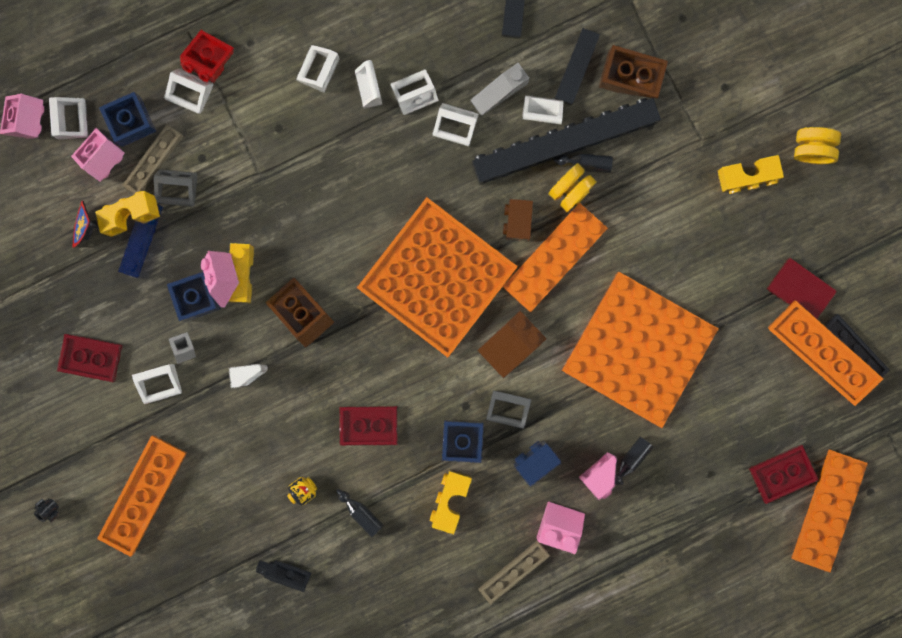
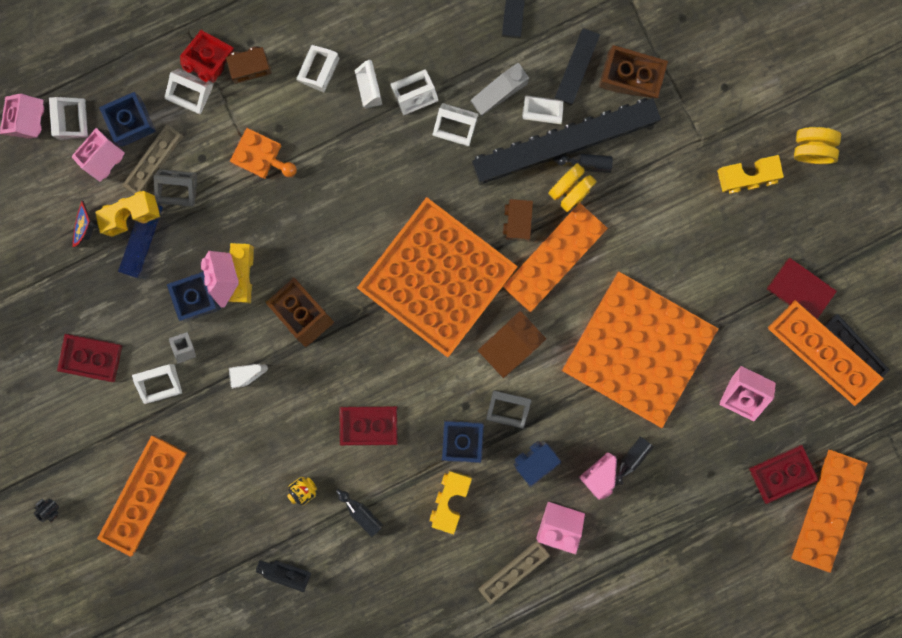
none -> reddish brown brick [226,46,272,84]
none -> orange plate [230,128,297,179]
none -> bright pink slope [719,366,776,421]

